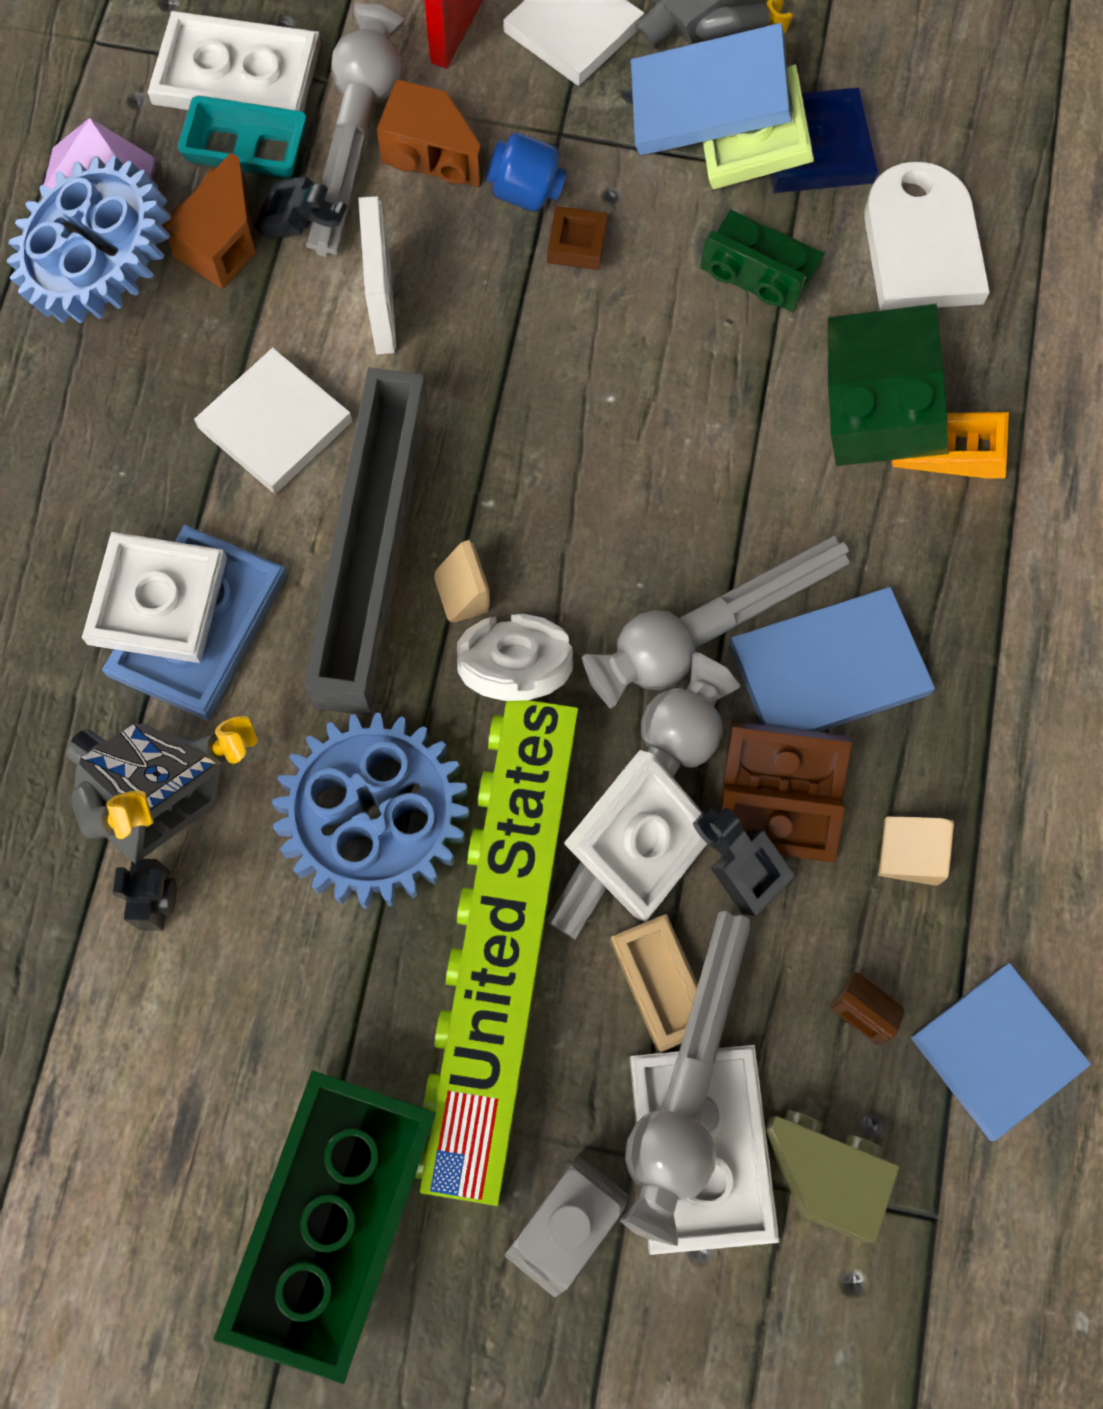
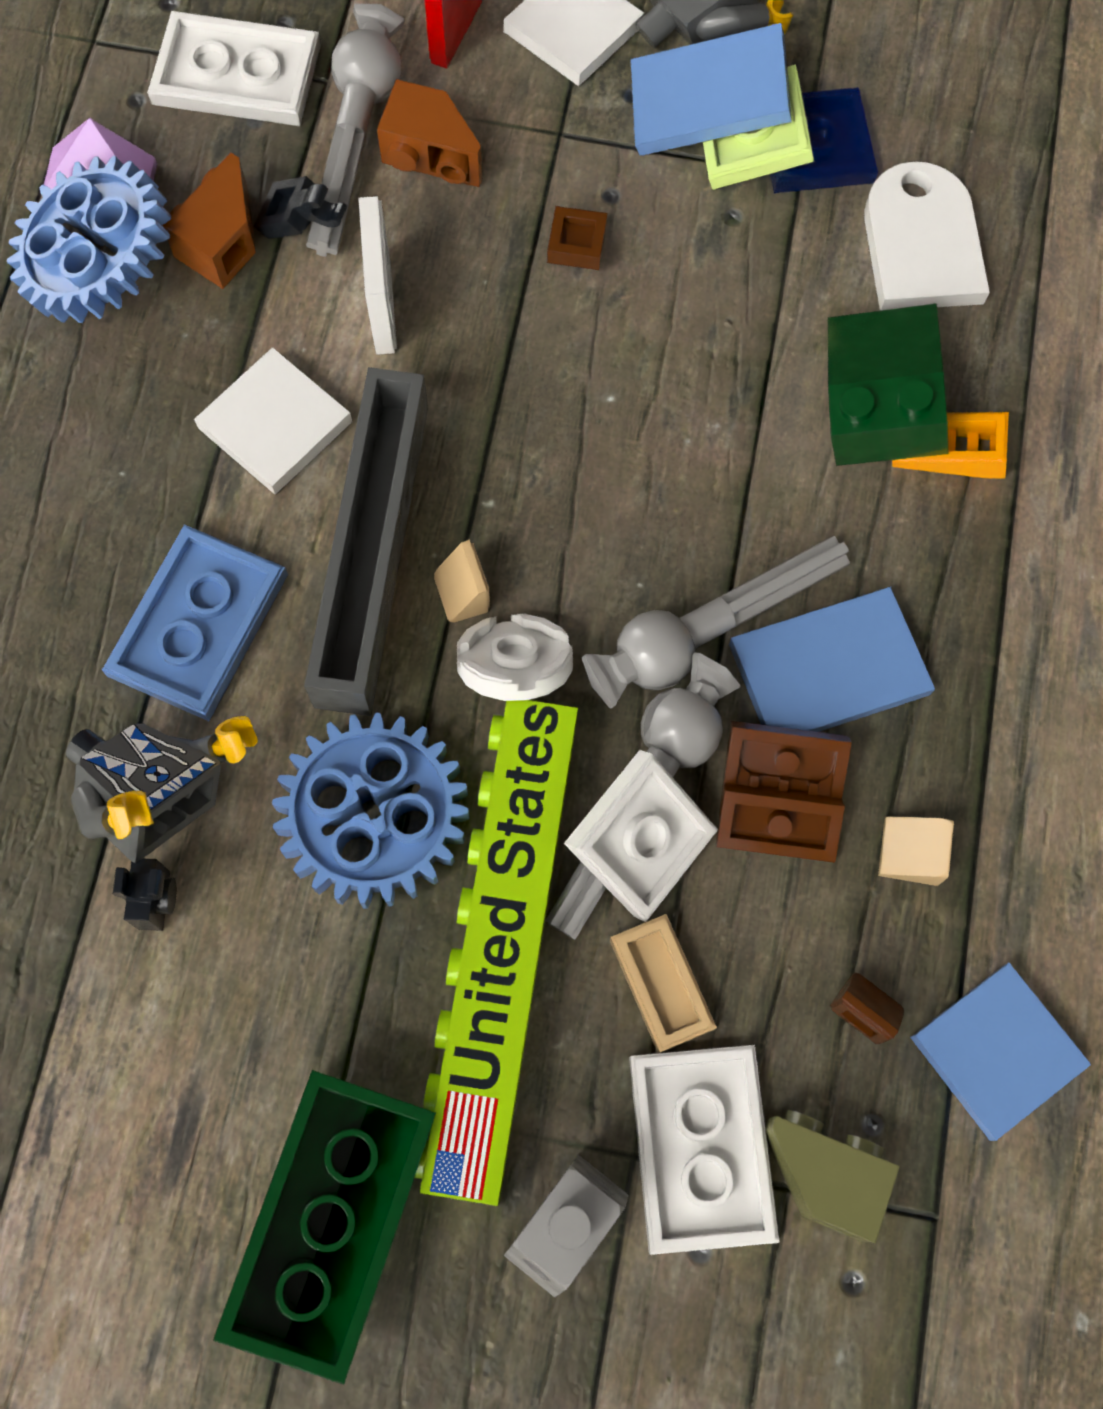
white tile [82,532,227,663] -> none
teal piece [177,95,306,179] -> none
blue head [485,132,566,212] -> none
light grey piece [620,911,751,1246] -> none
black plate [693,807,795,916] -> none
dark green bracket [700,209,824,313] -> none

